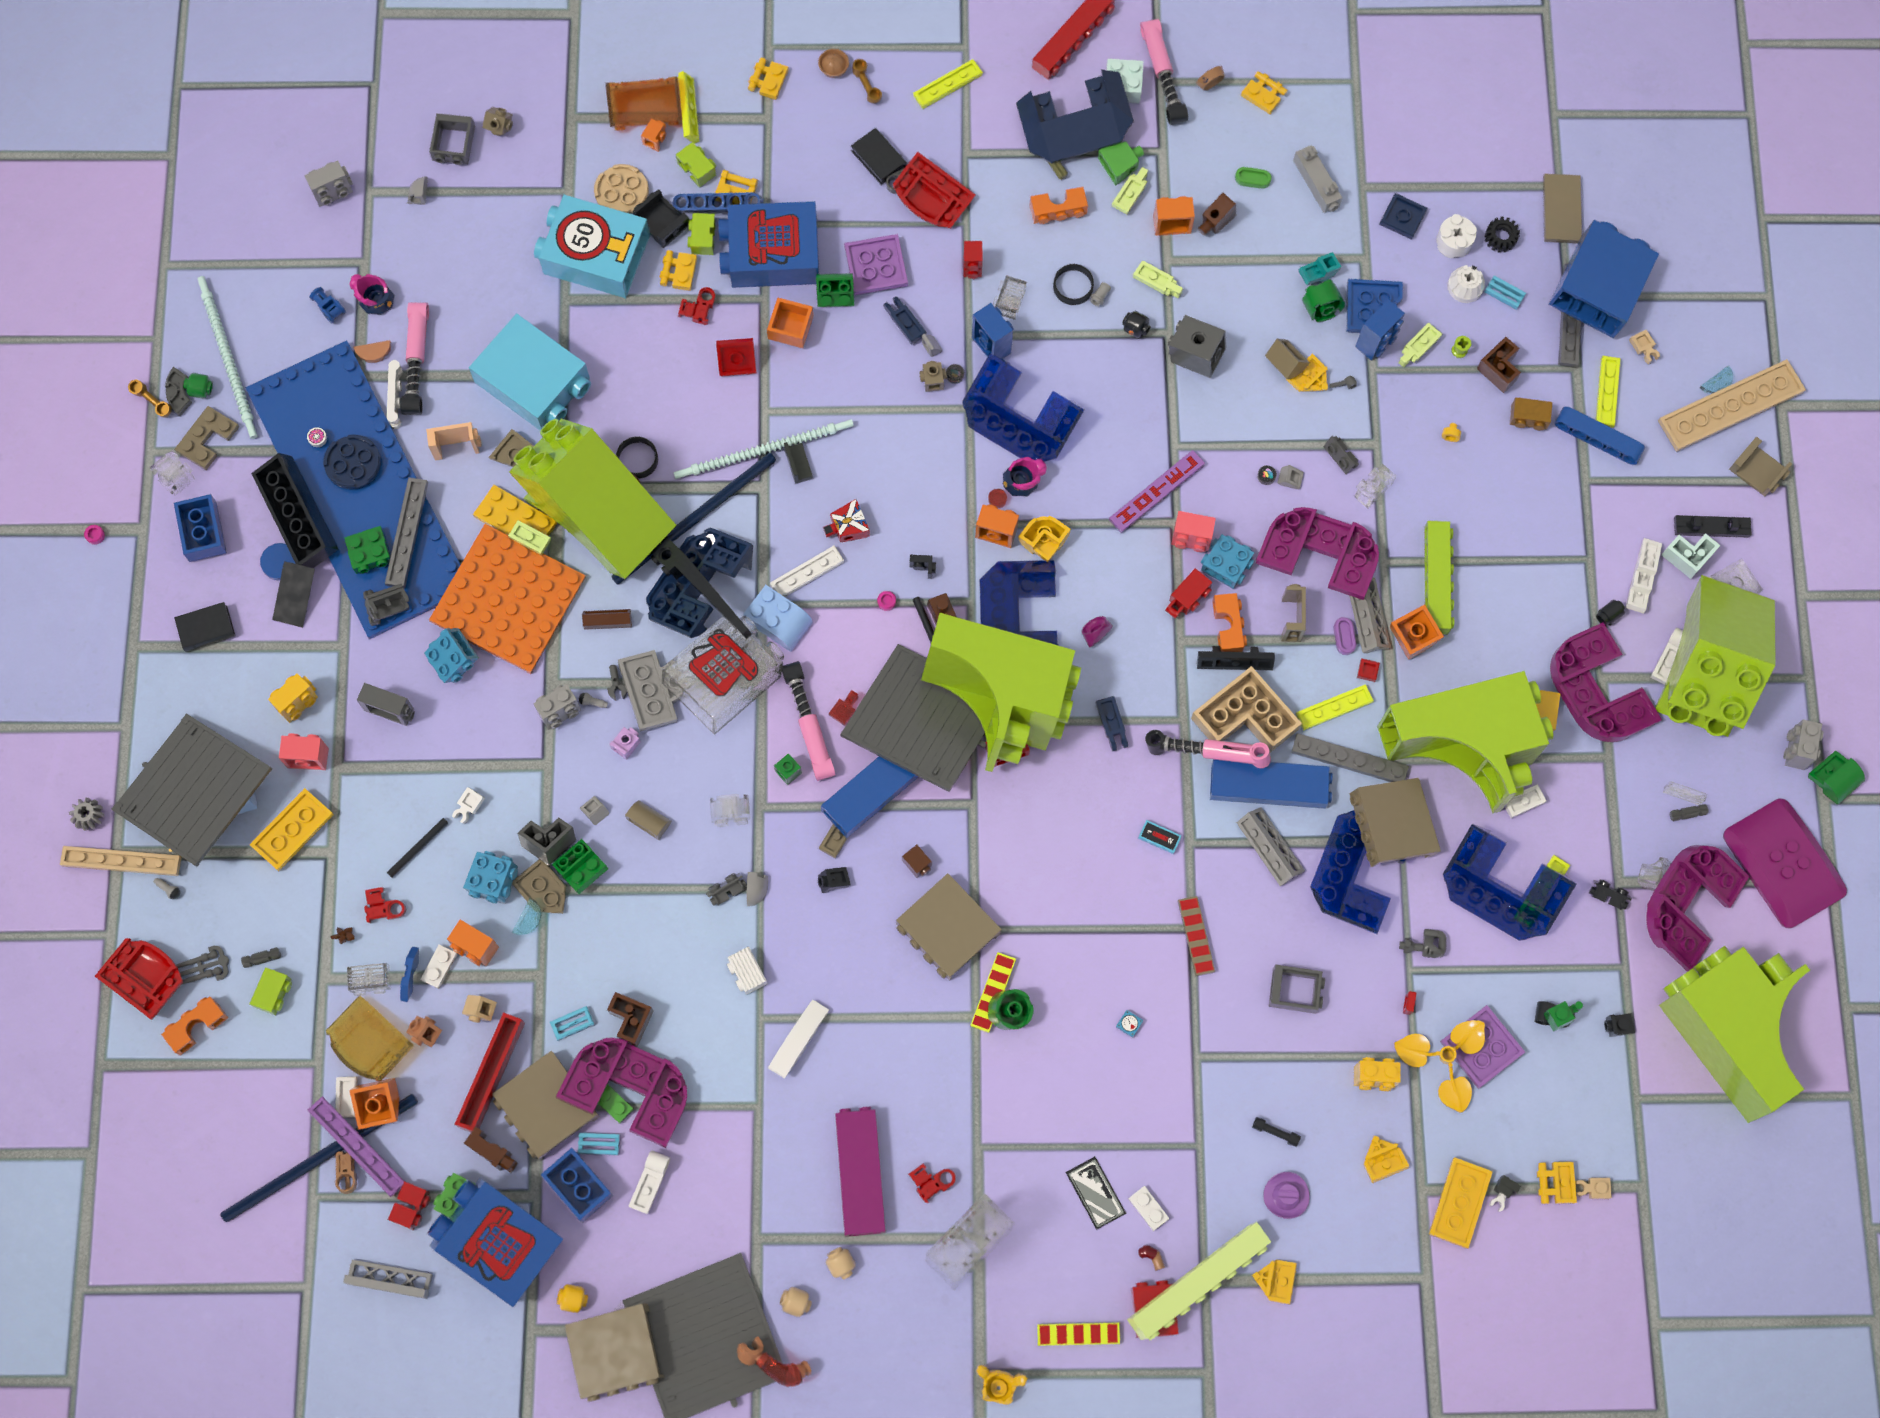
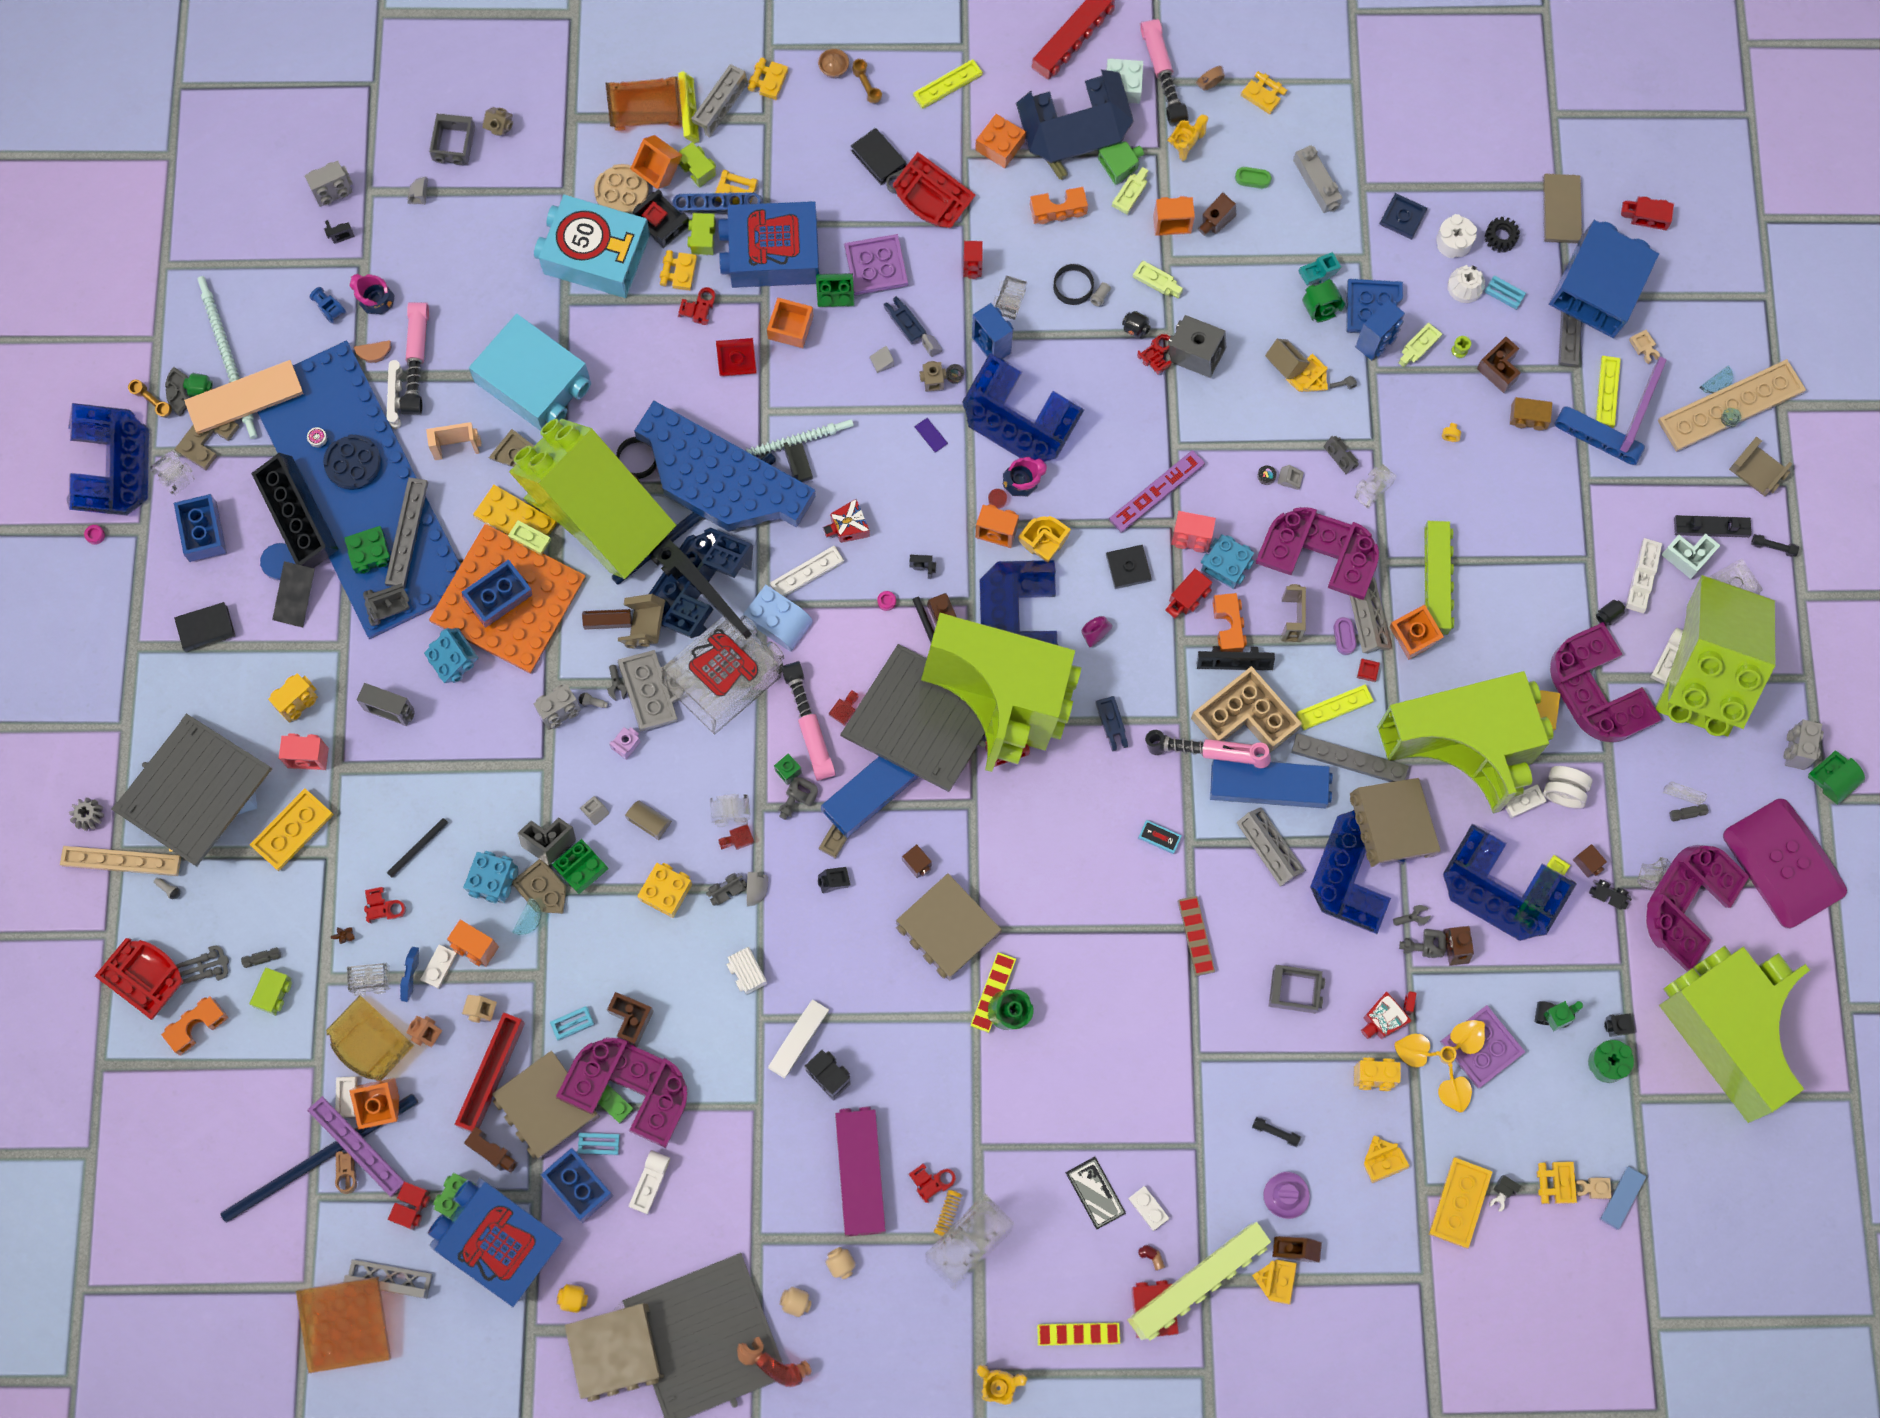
white plate [452,787,485,824] -> none
orange brick [641,118,666,152] -> none
tile [1116,1010,1143,1038] -> none
none -> clear blue slope [66,403,149,516]
none -> light nougat tile [184,360,304,434]
none -> clear orange plate [296,1277,391,1373]
none -> black bracket [324,220,355,244]
none -> blue brick [461,559,532,628]
none -> dark tan panel [618,594,665,649]
none -> orange piece [630,135,682,189]
none -> blue brick [634,400,816,531]
none -> yellow brick [637,863,692,918]
none -> red tile [642,201,668,228]
none -> light grey fence [691,64,748,137]
none -> clear red plate [718,824,754,850]
none -> dark grey piece [778,777,818,820]
none -> black brick [805,1050,851,1100]
none -> light grey slope [870,346,894,373]
none -> dark purple sticker [914,418,948,453]
none -> yellow piece [933,1190,963,1237]
none -> orange brick [975,114,1026,168]
none -> black plate [1106,544,1152,589]
none -> red piece [1137,334,1172,375]
none -> yellow hair [1167,114,1208,161]
none -> reddish brown slope [1272,1236,1322,1263]
none -> torso [1361,992,1412,1039]
none -> dark grey bar [1393,905,1431,926]
none -> reddish brown torso [1443,926,1474,966]
none -> white wheel [1543,766,1593,809]
none -> reddish brown brick [1573,844,1607,877]
none -> green brick [1588,1040,1634,1083]
none -> medium blue tile [1600,1166,1646,1230]
none -> medium lavender tile [1620,357,1666,452]
none -> red brick [1621,196,1674,231]
none -> clear light blue tile [1721,408,1741,427]
none -> black bar [1751,534,1799,557]

